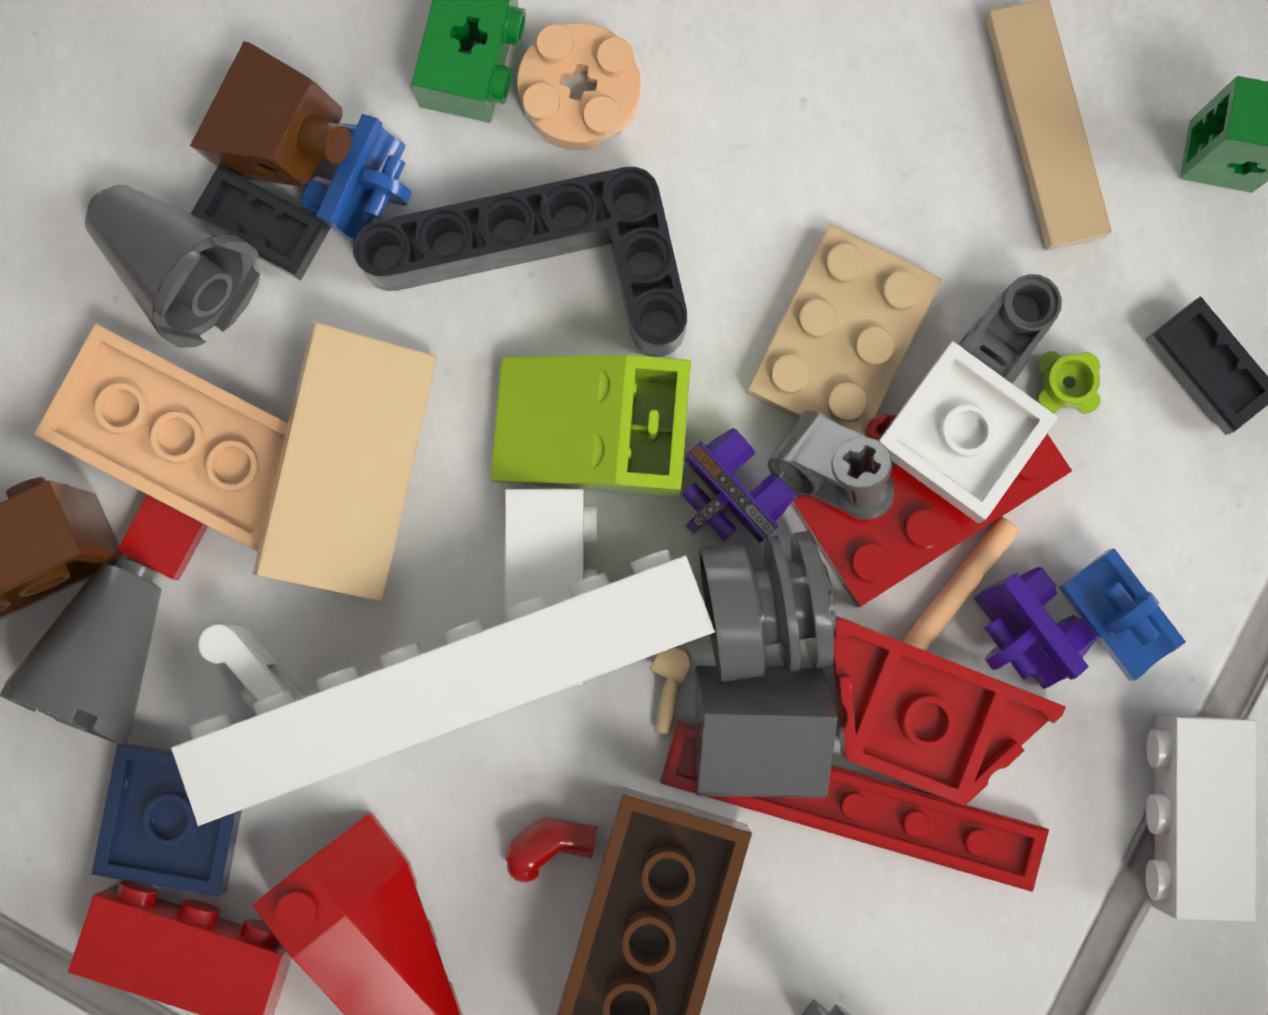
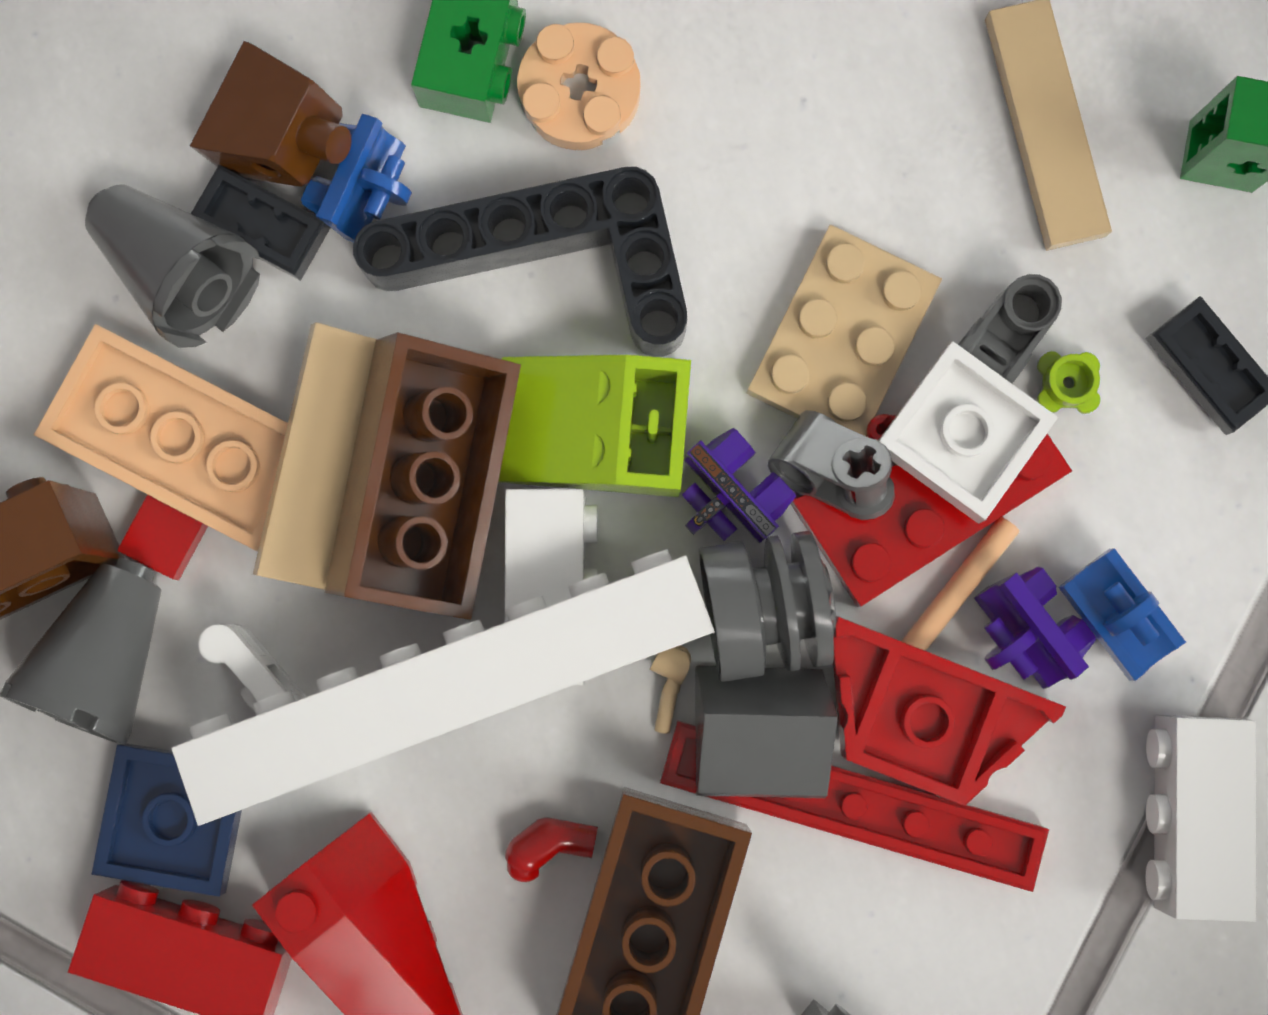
none -> reddish brown brick [324,332,521,620]

